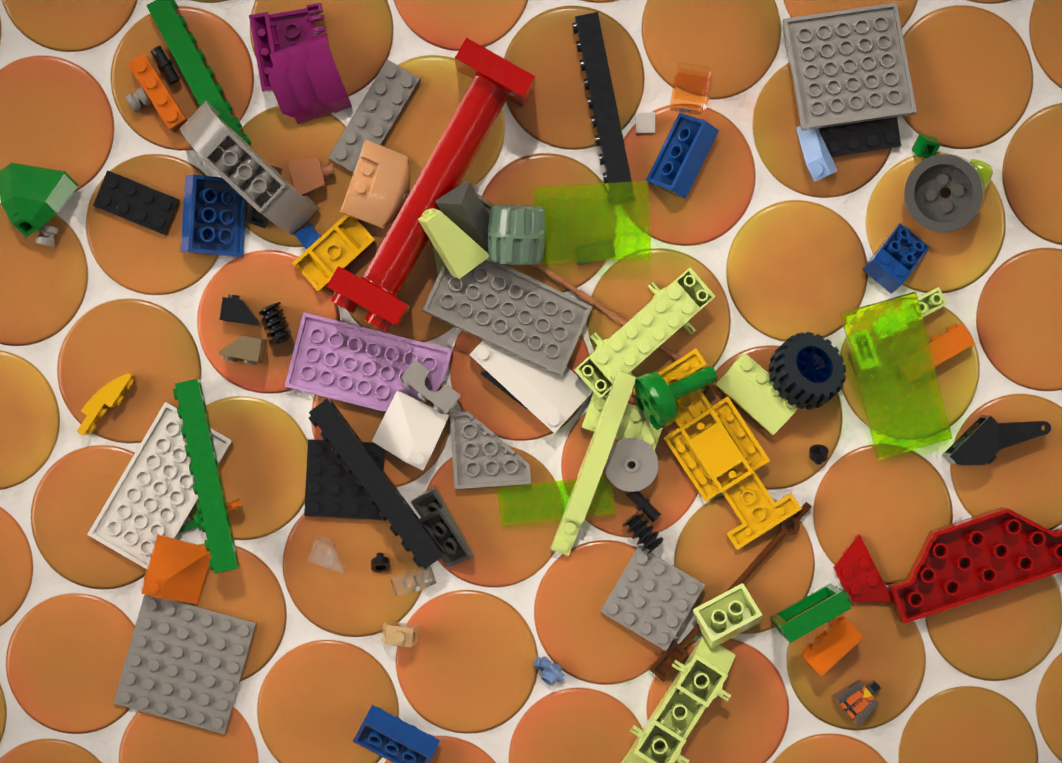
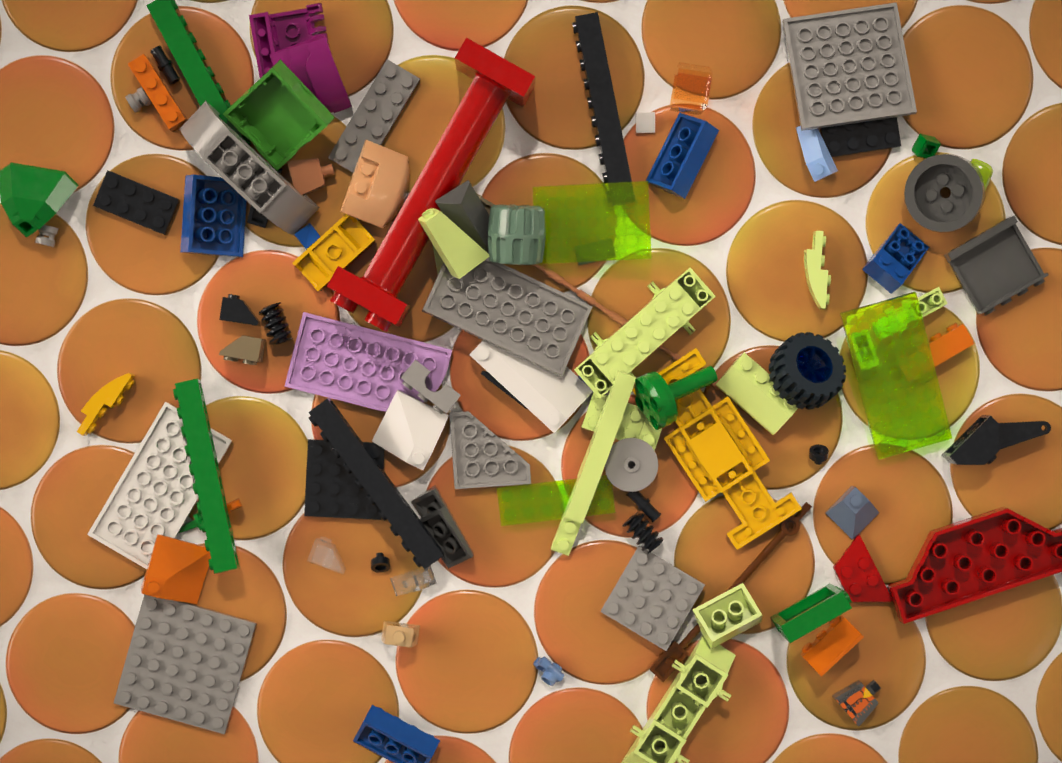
none -> bright green tile [223,59,335,170]
none -> yellowish green slope [804,231,831,309]
none -> sand blue slope [825,486,879,540]
none -> dark grey panel [944,216,1048,315]

